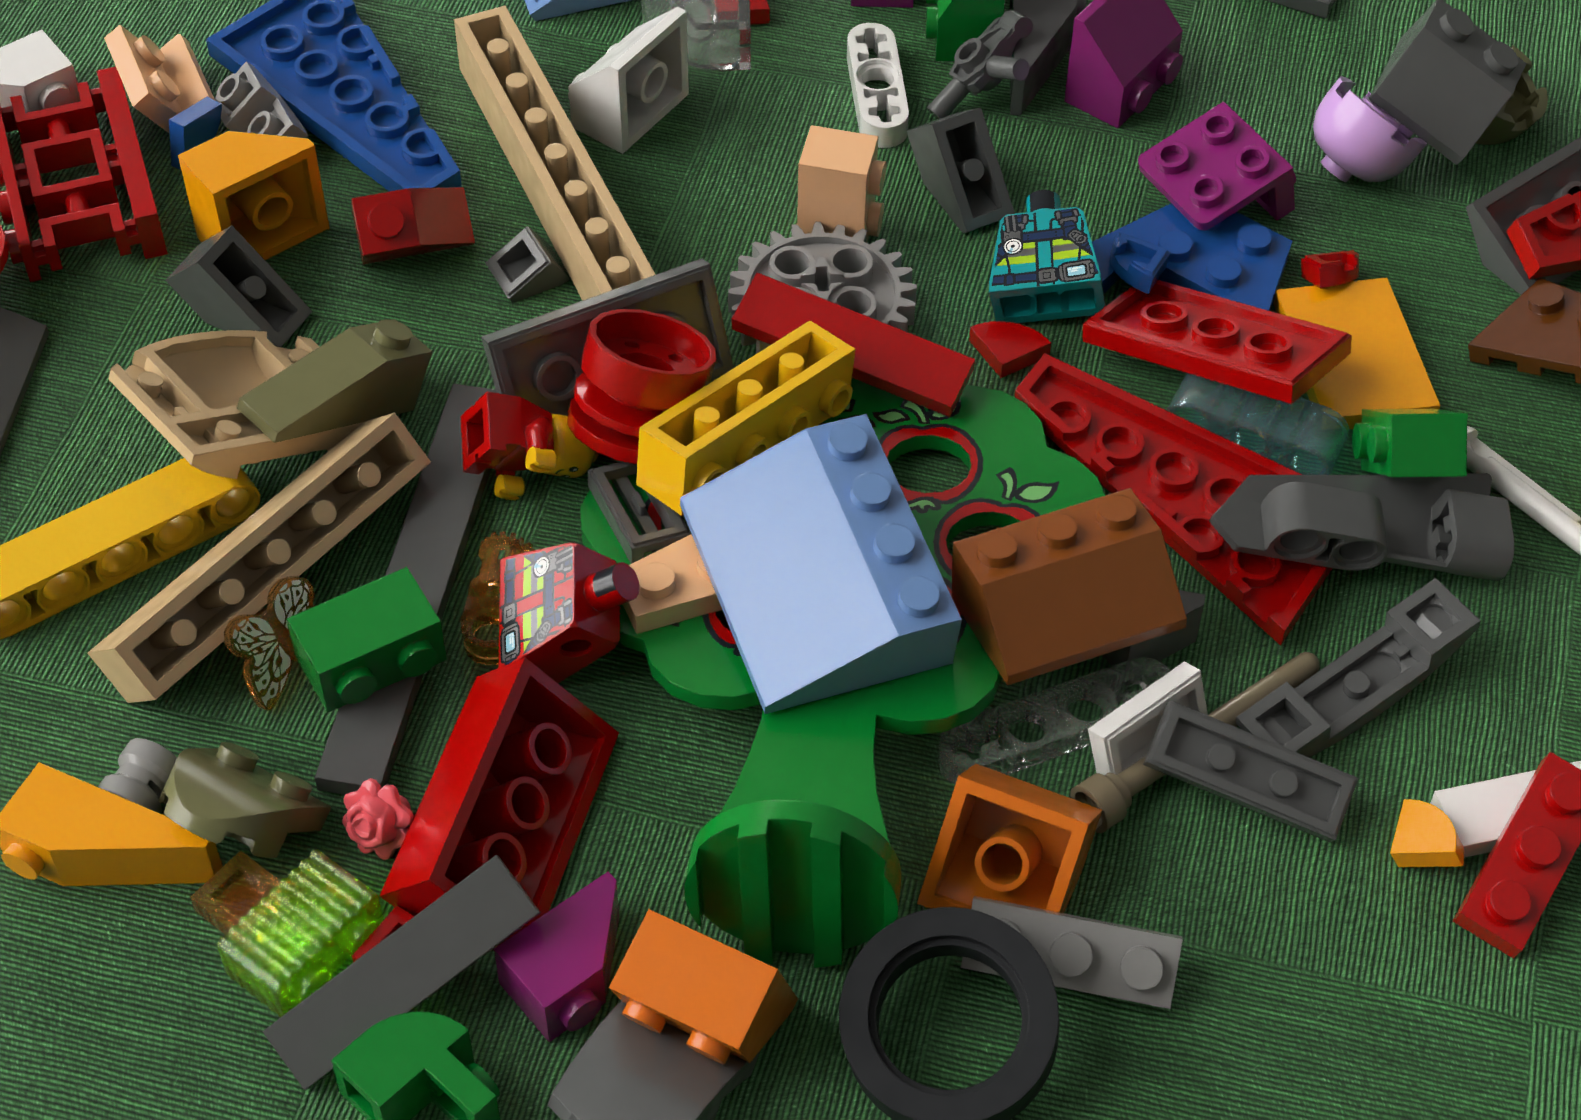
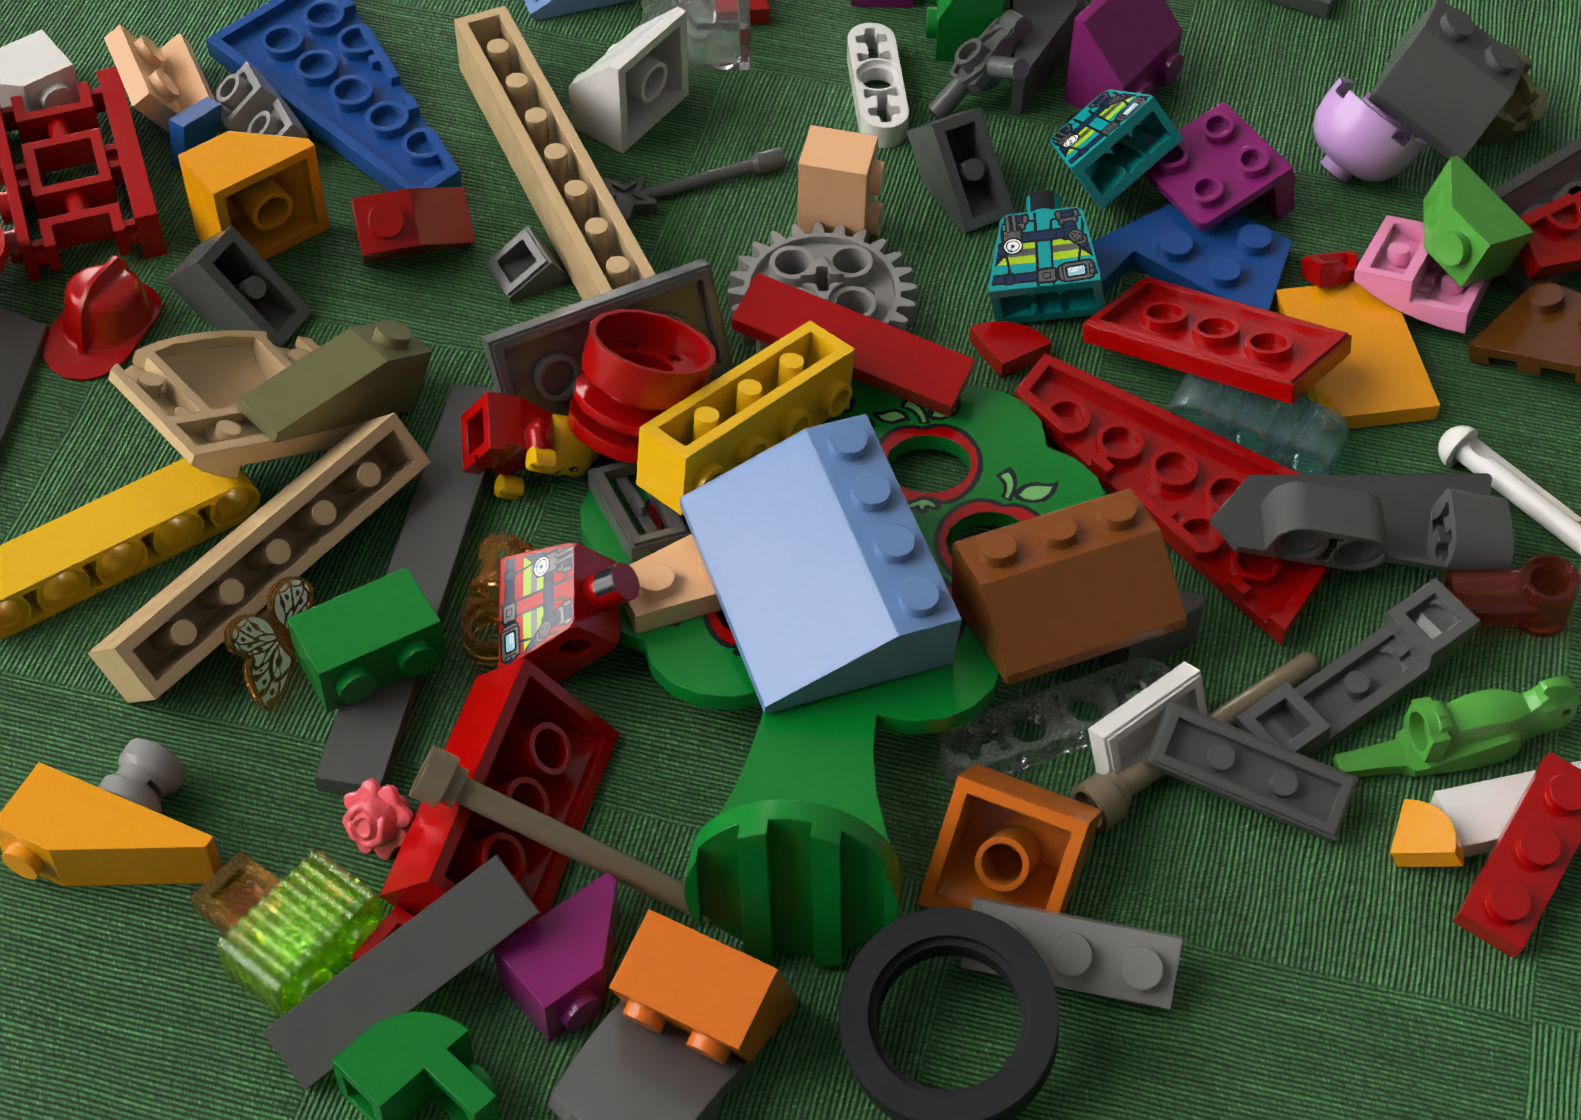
olive slope [158,742,331,858] -> none
blue tile [1110,232,1171,294] -> none
green brick [1352,409,1468,477] -> none
none -> red piece [43,255,161,381]
none -> dark tan piece [409,745,711,923]
none -> dark grey piece [603,147,786,228]
none -> teal torso [1050,89,1183,210]
none -> bright green animal [1332,675,1581,777]
none -> bright pink slope [1354,215,1492,334]
none -> bright green slope [1423,155,1534,288]
none -> clear red piece [1443,554,1580,638]

